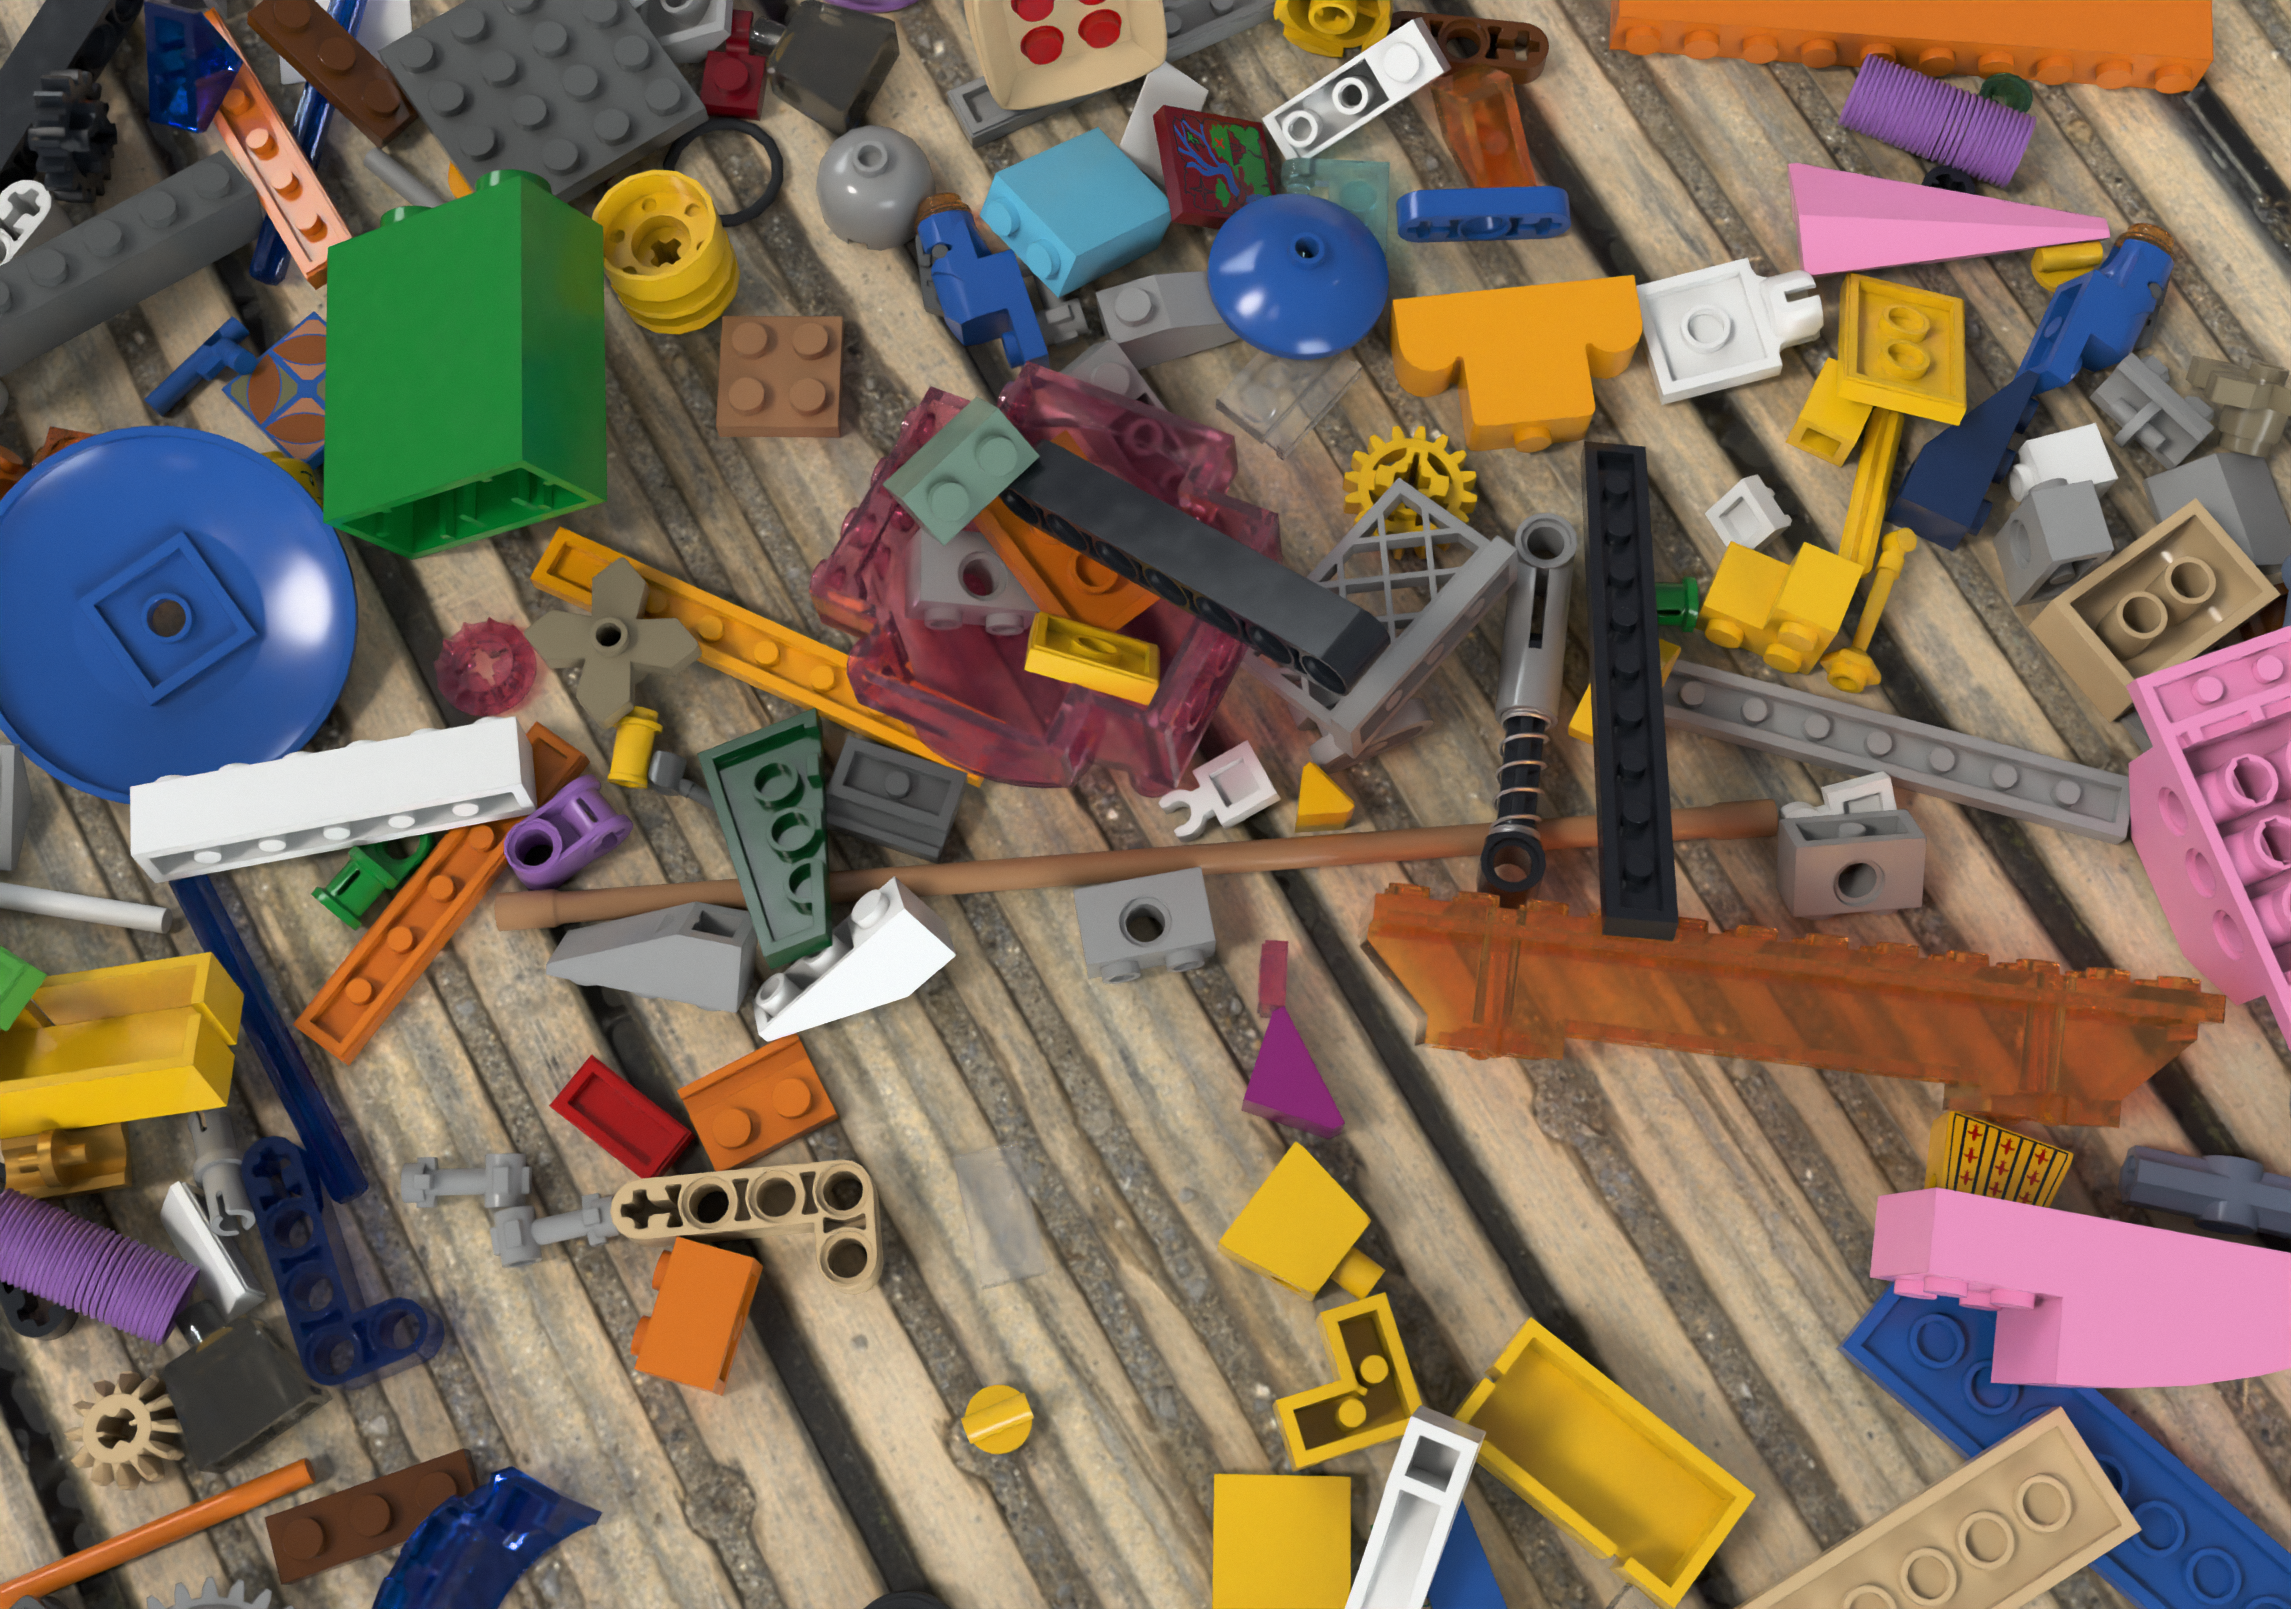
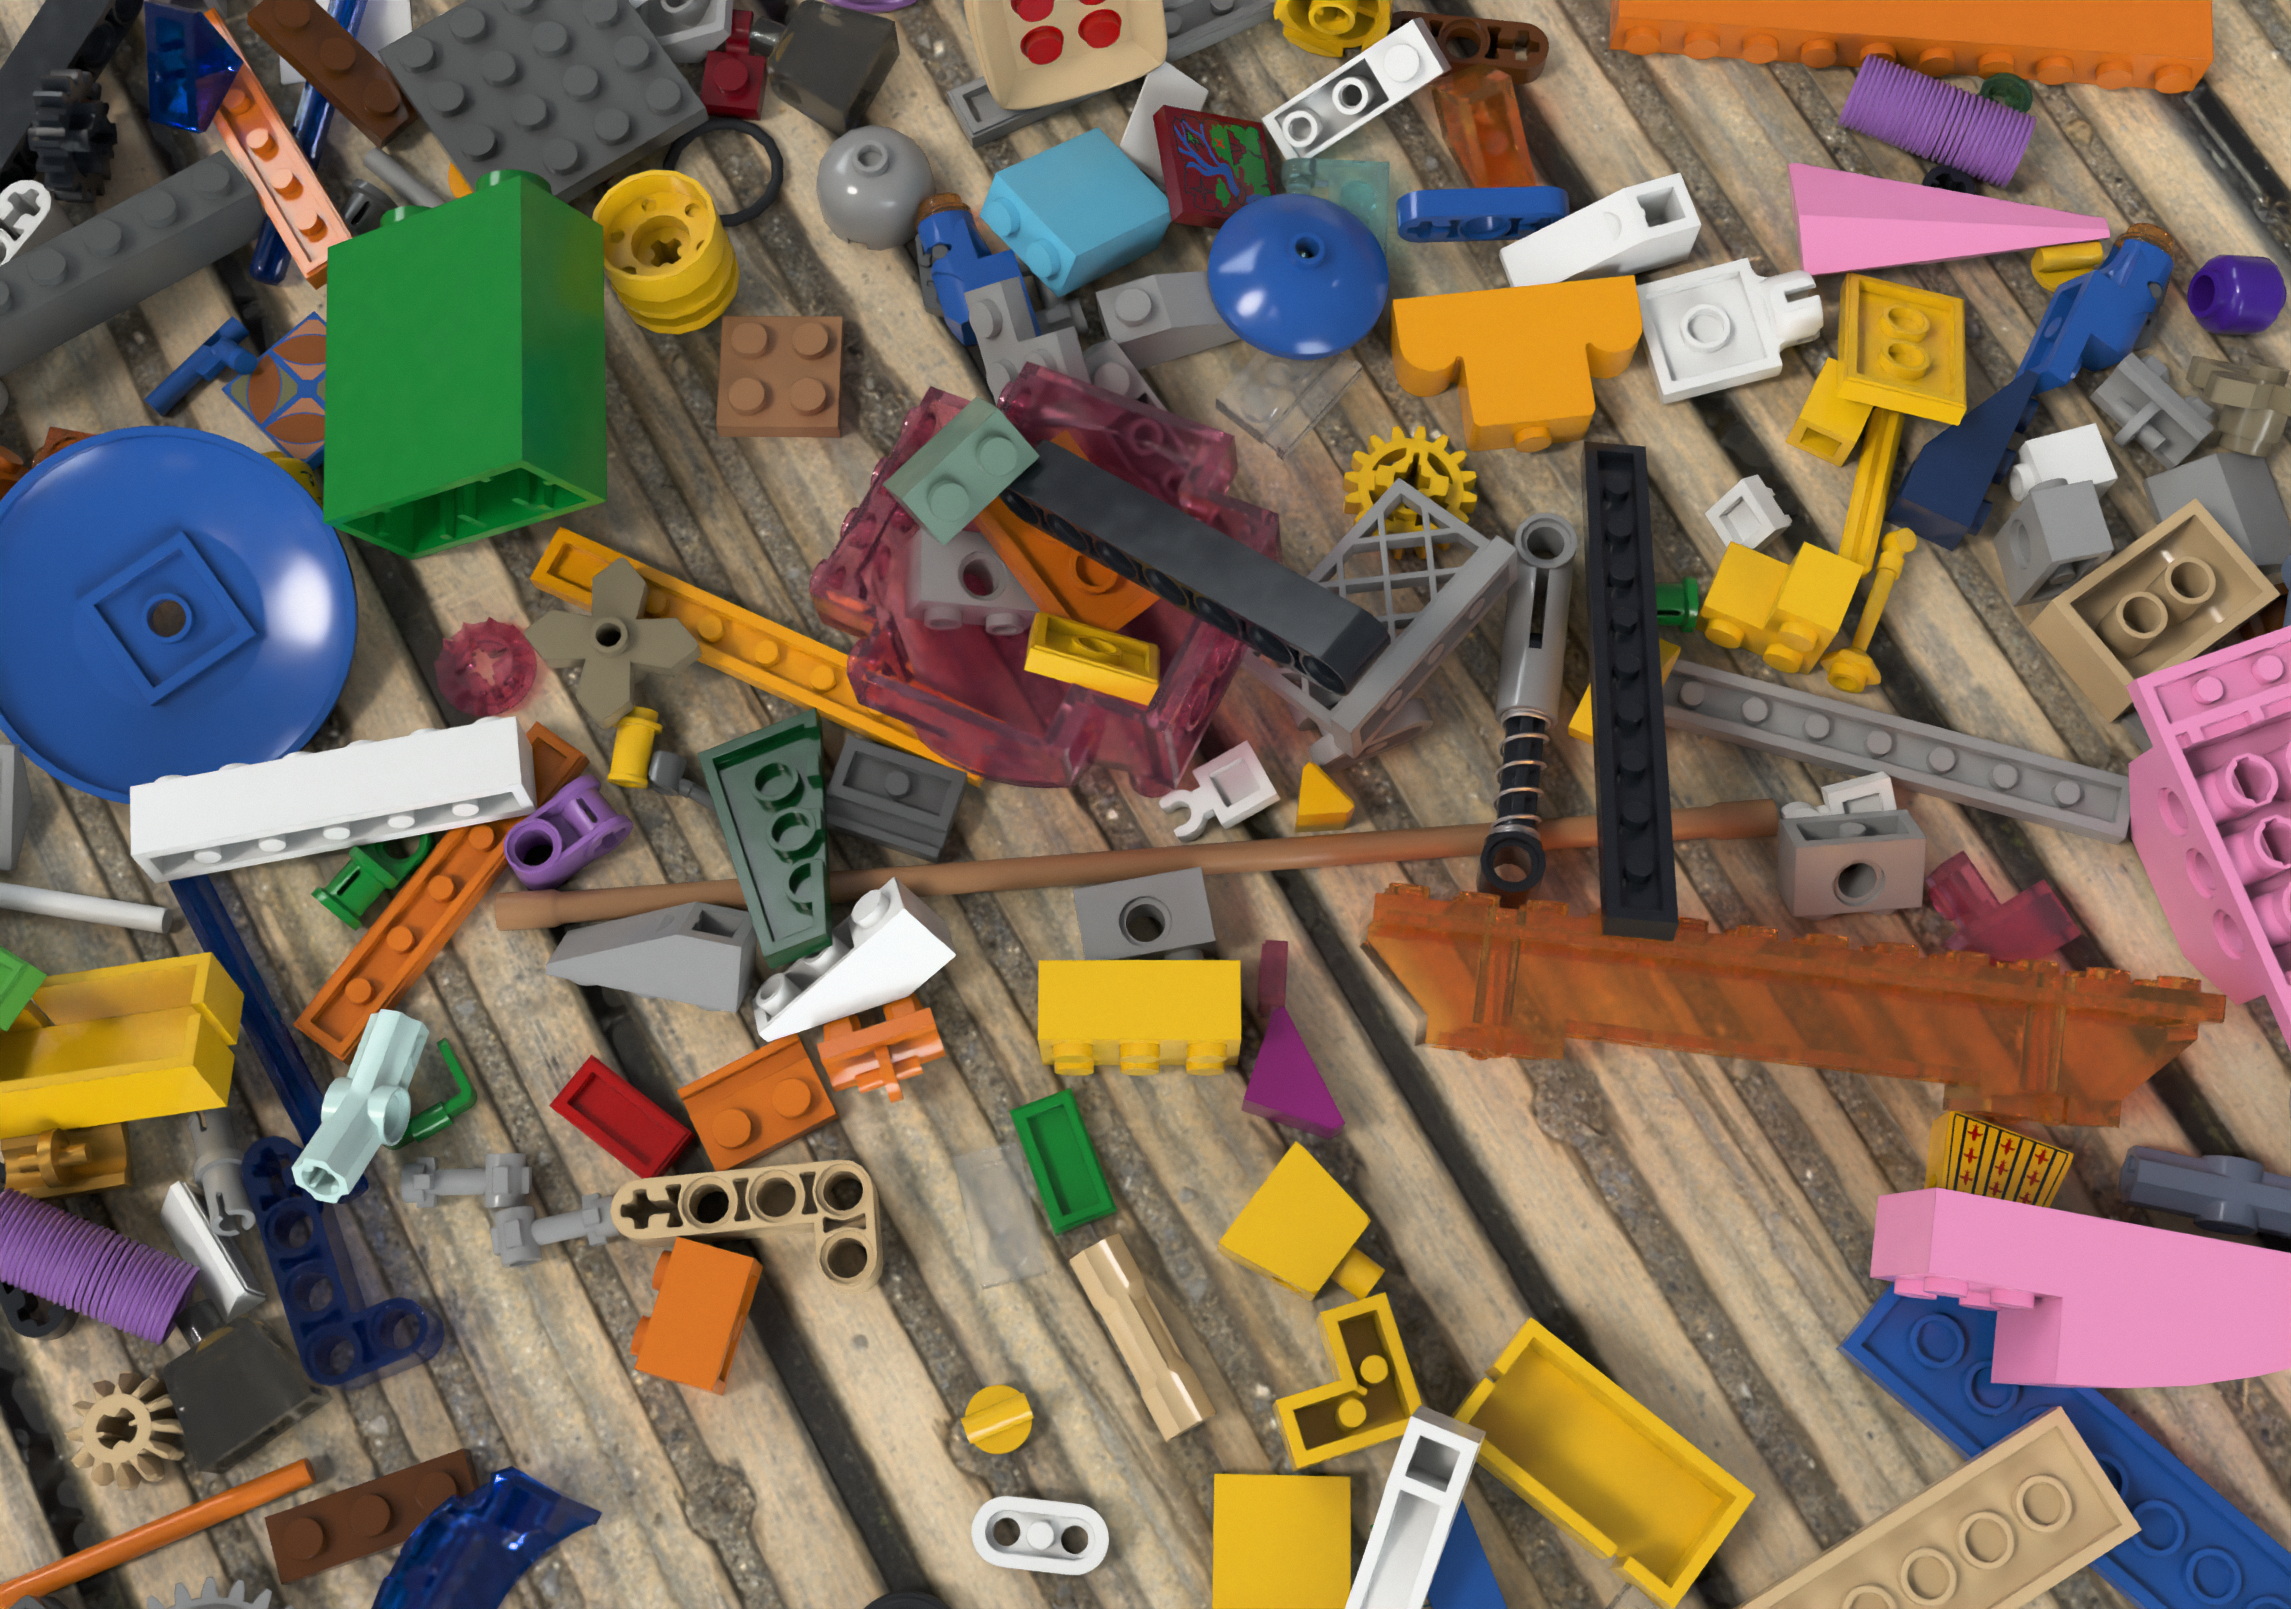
none -> light aqua piece [292,1009,429,1203]
none -> dark grey bush [340,179,398,237]
none -> green piece [382,1037,478,1150]
none -> orange hips [816,992,946,1103]
none -> light grey plate [964,276,1092,412]
none -> white plate [971,1496,1109,1575]
none -> green tile [1009,1088,1117,1237]
none -> yellow brick [1038,960,1241,1076]
none -> tan axle [1070,1233,1217,1442]
none -> white slope [1499,173,1701,287]
none -> clear pink brick [1925,850,2082,976]
none -> dark purple head [2187,254,2287,335]

